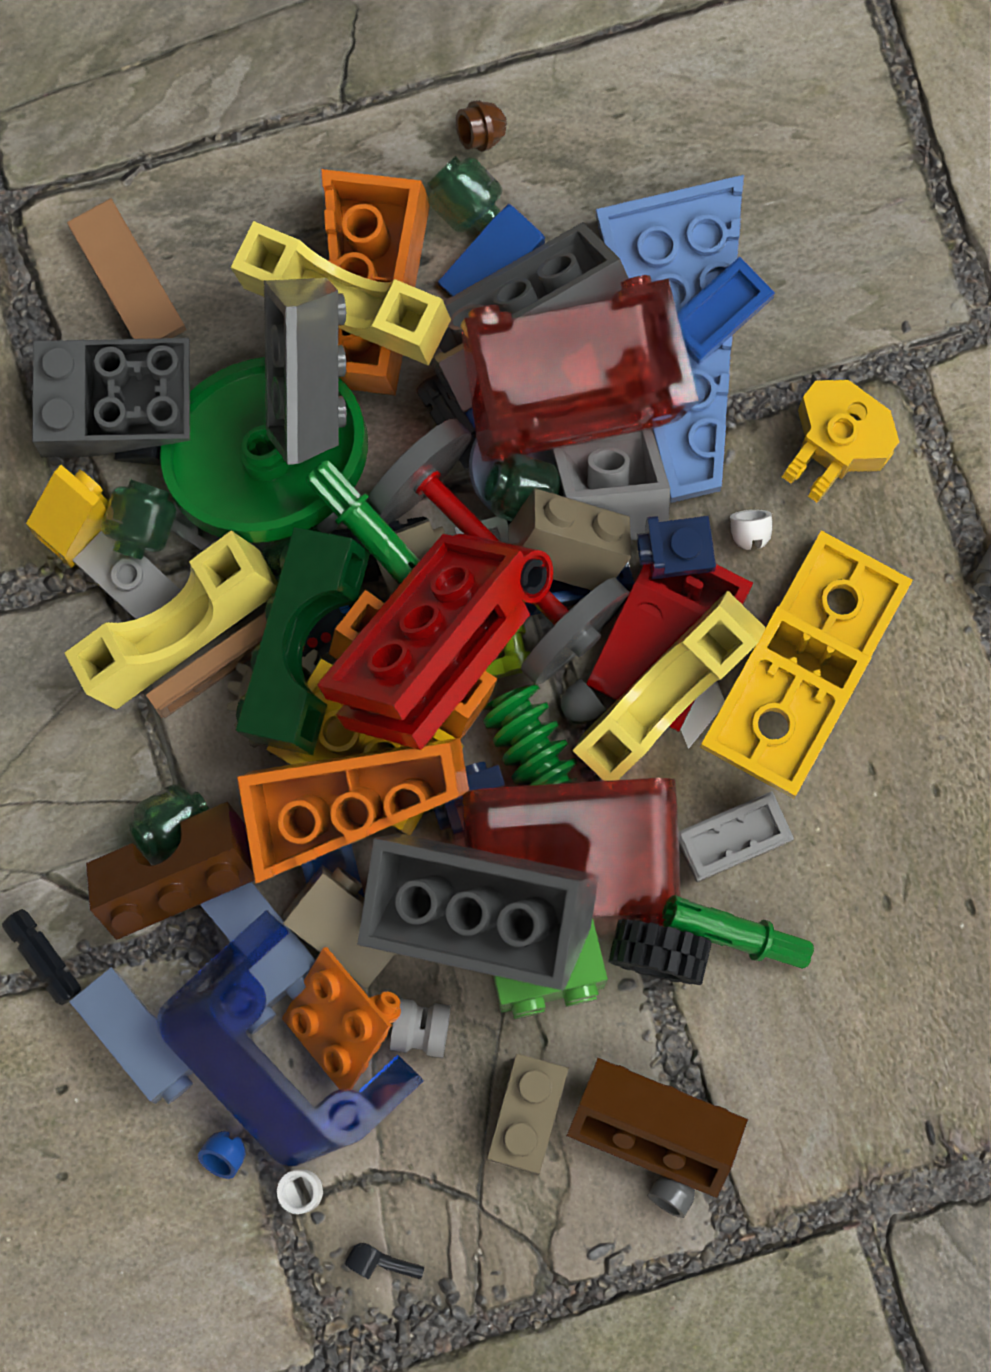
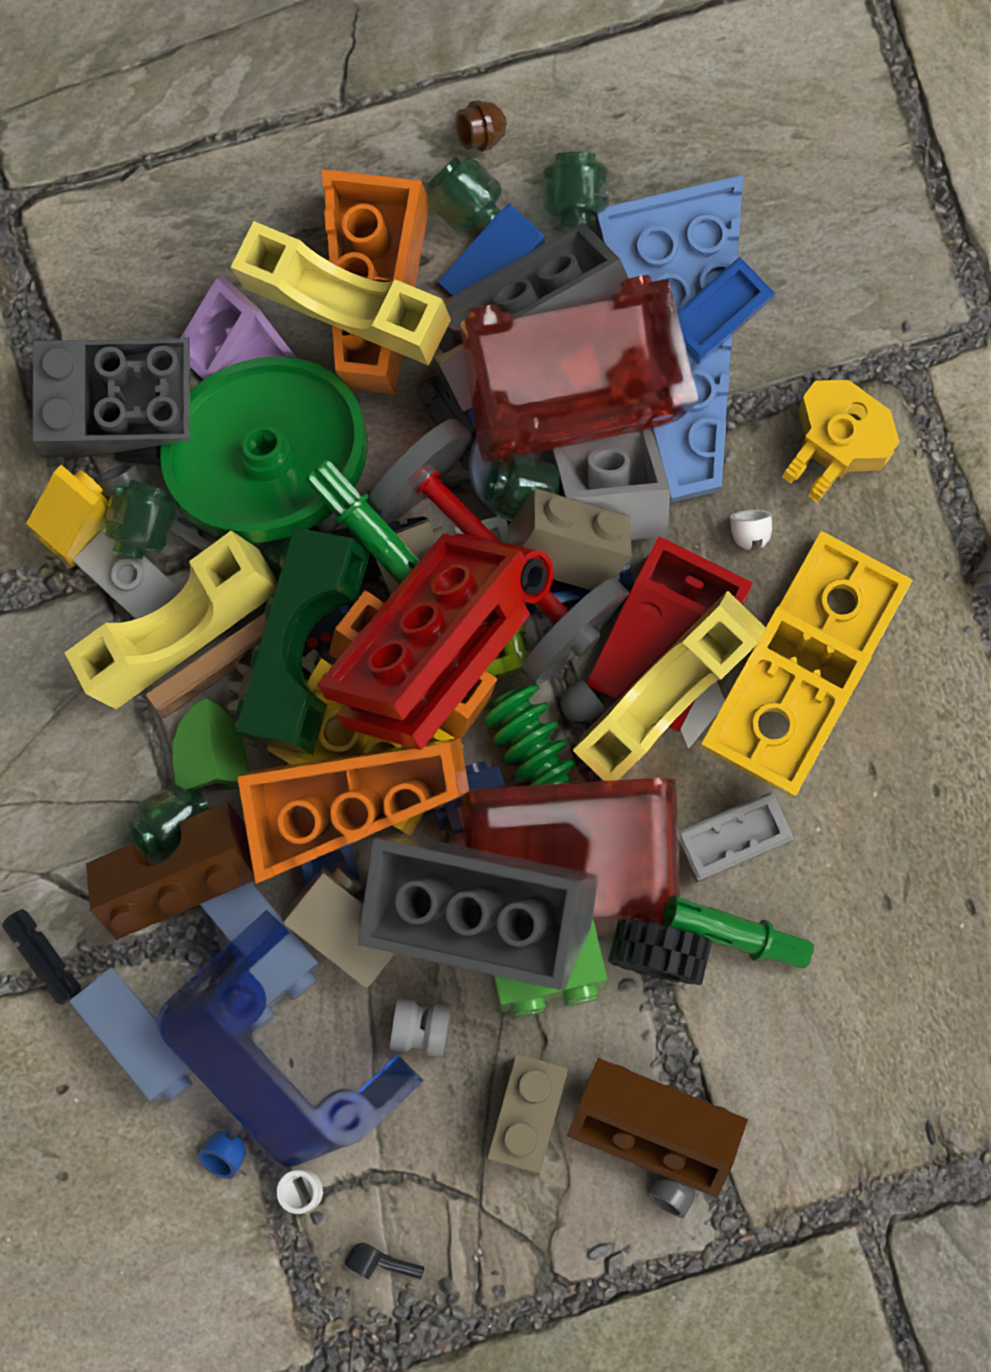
medium nougat tile [67,198,186,339] -> none
dark grey slope [264,278,346,465] -> none
orange hinge [282,947,401,1096] -> none
dark blue bracket [637,516,716,580] -> none
none -> dark grey hinge [96,463,142,506]
none -> bright green brick [172,698,248,794]
none -> lavender slope [181,275,297,380]
none -> clear green head [543,152,609,227]

